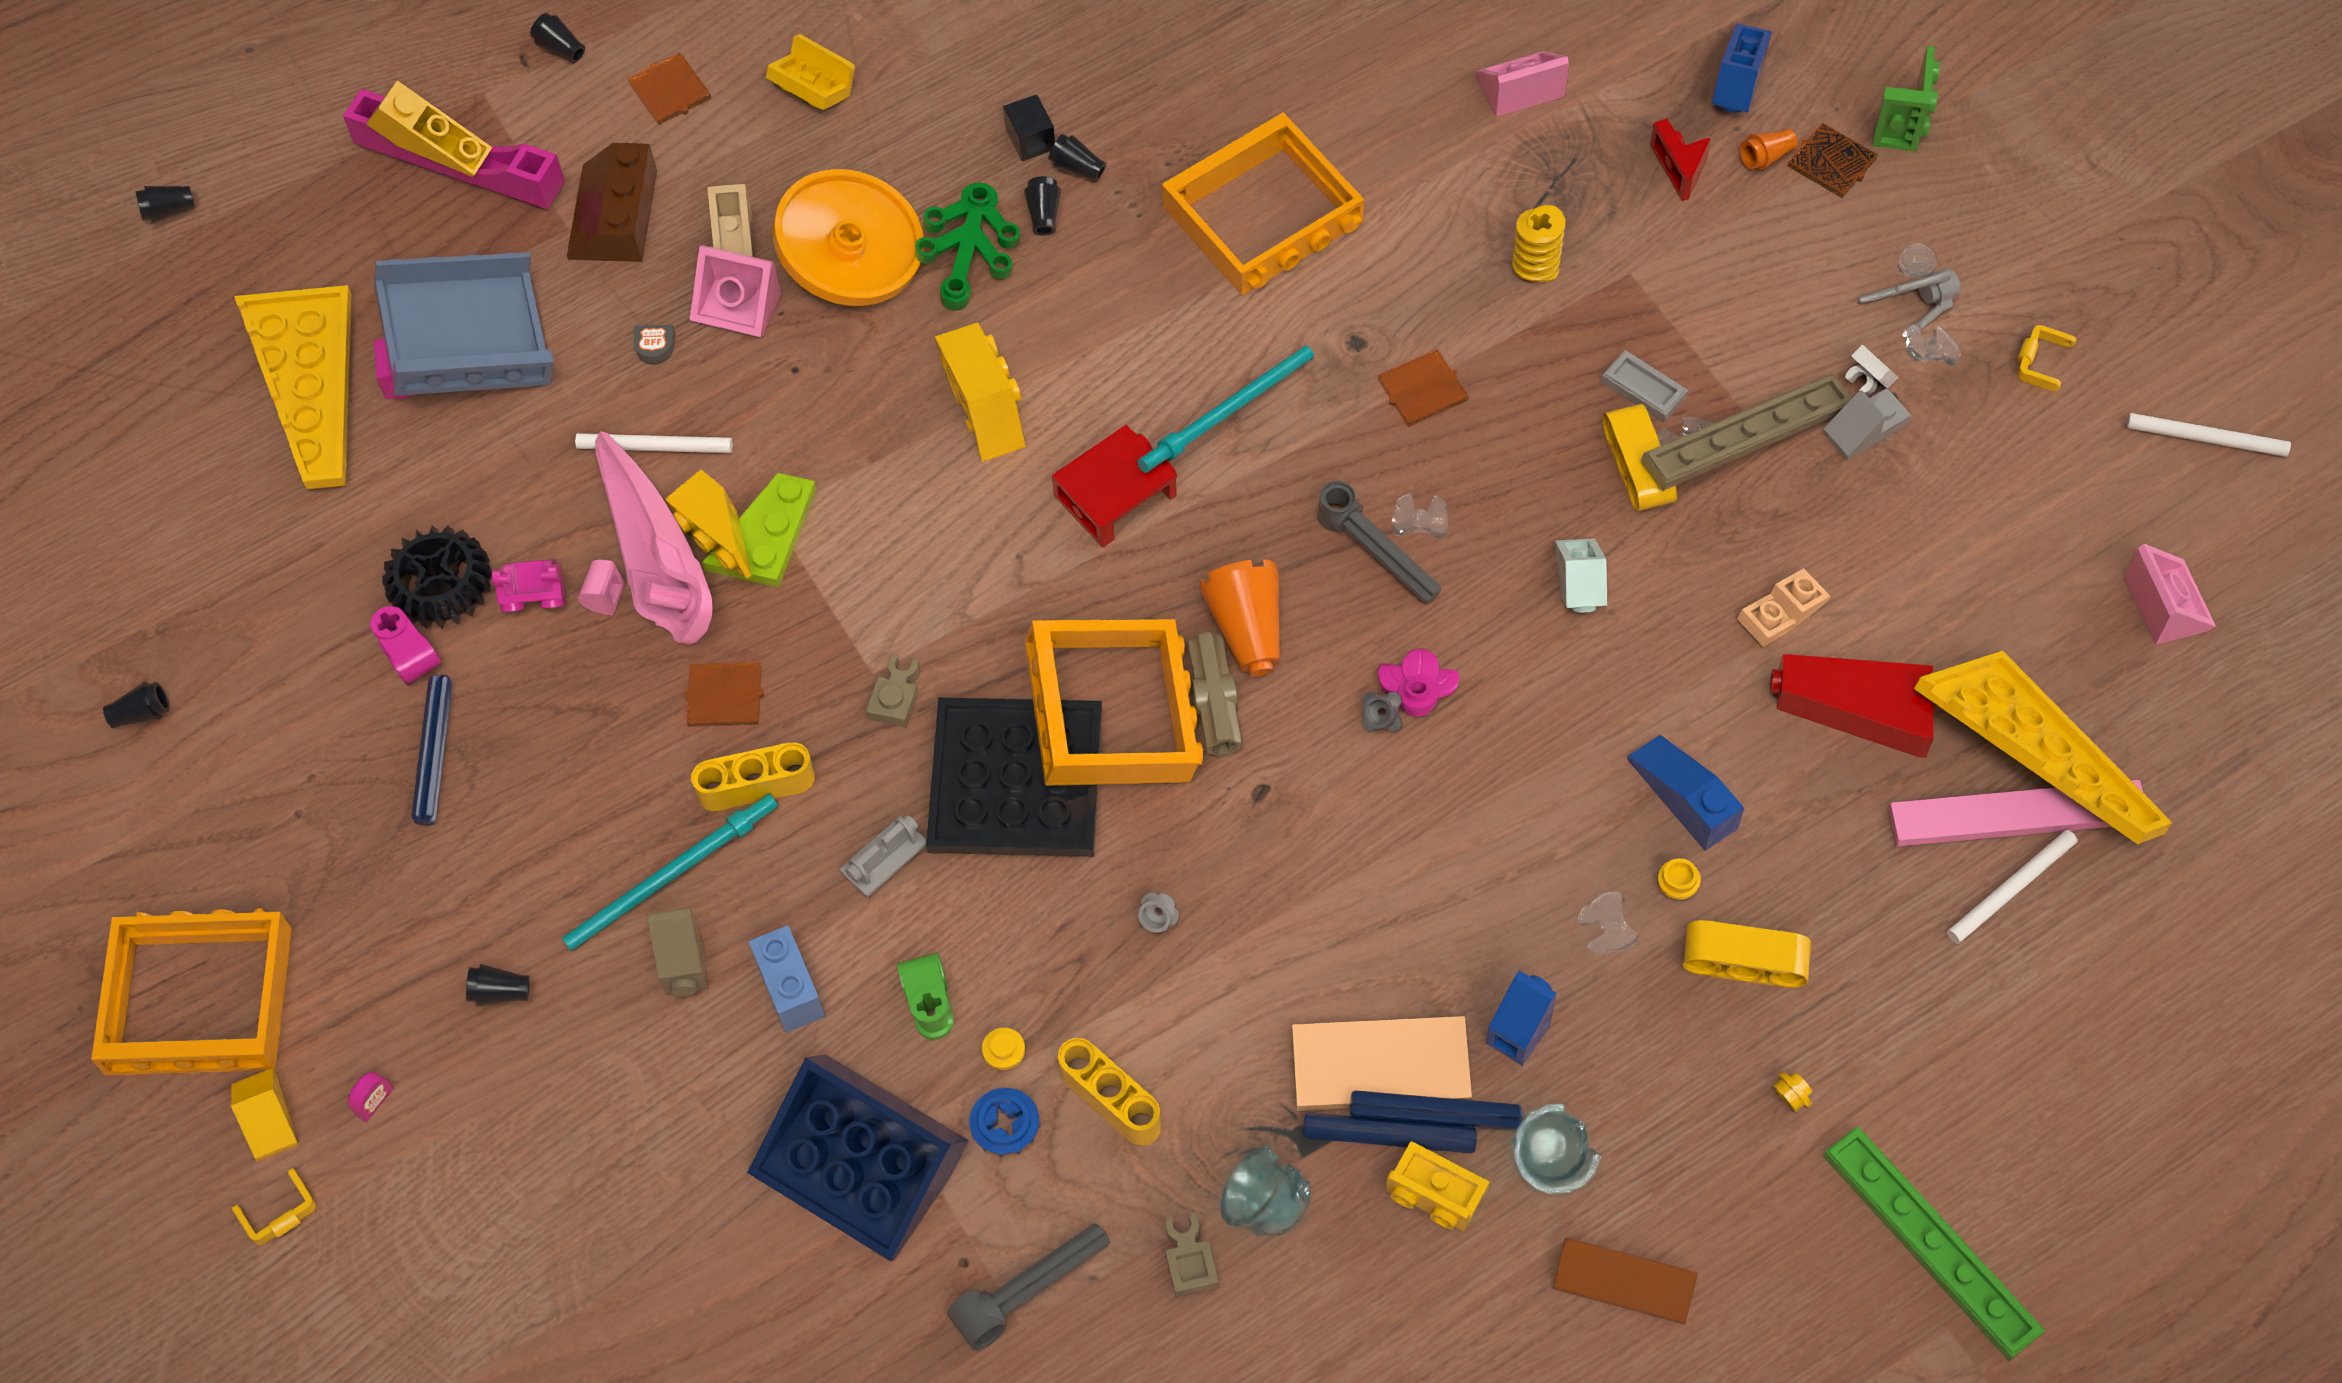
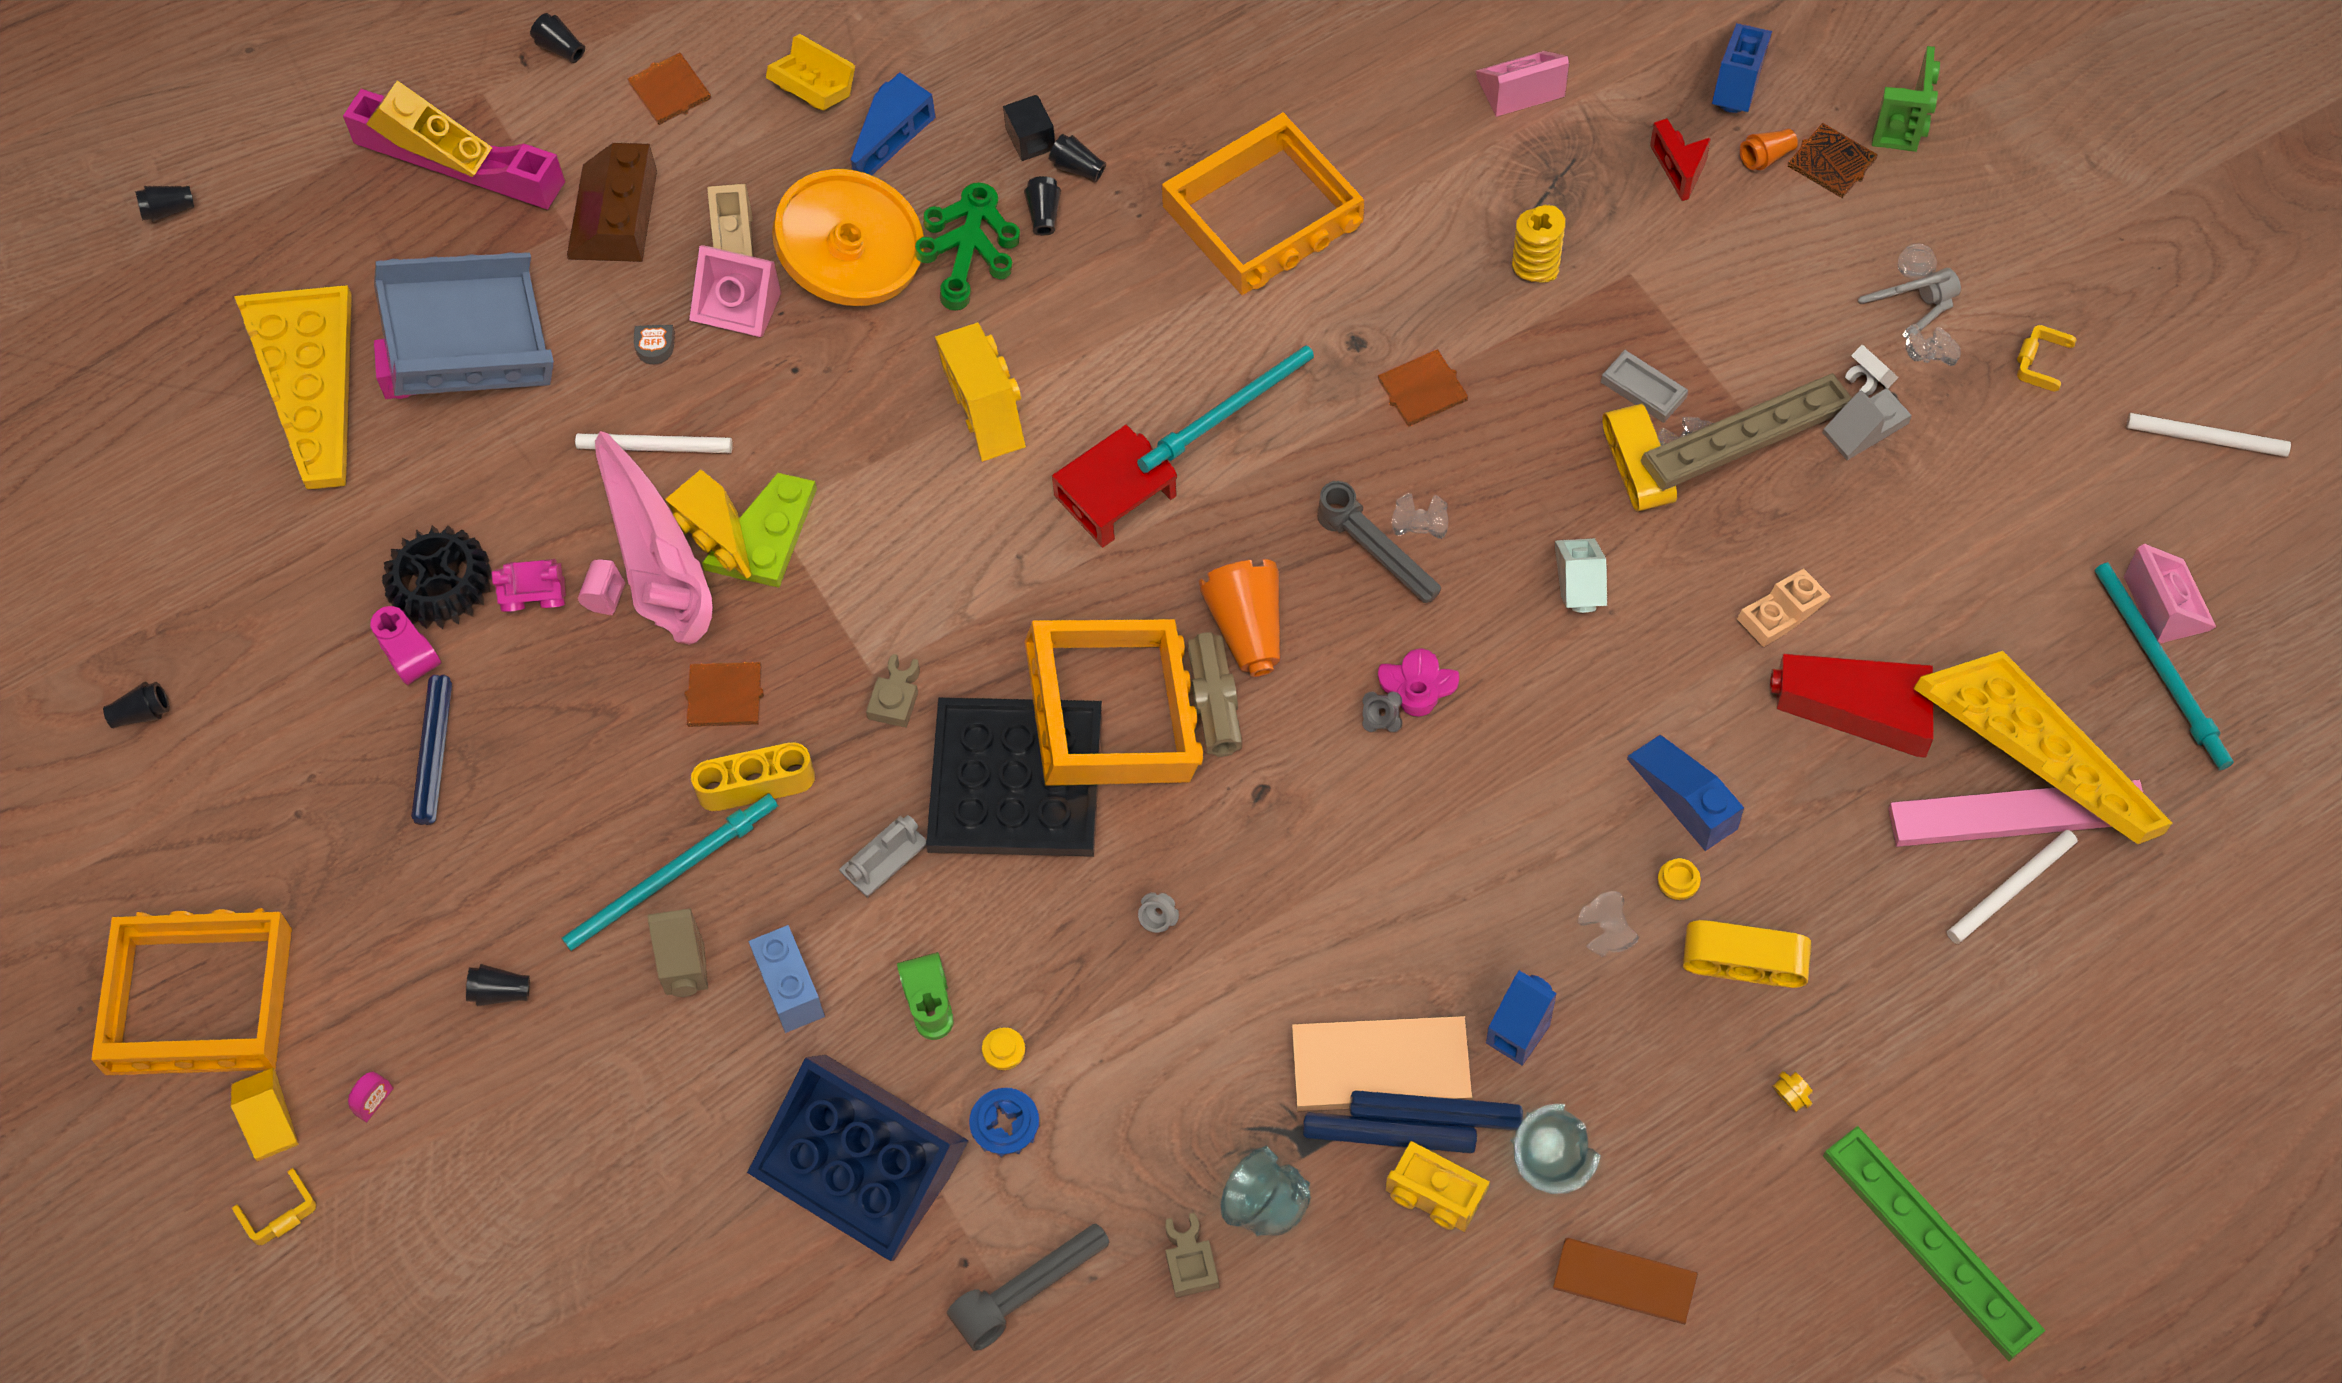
yellow beam [1058,1038,1162,1146] -> none
none -> blue slope [850,72,936,176]
none -> teal bar [2095,562,2234,770]

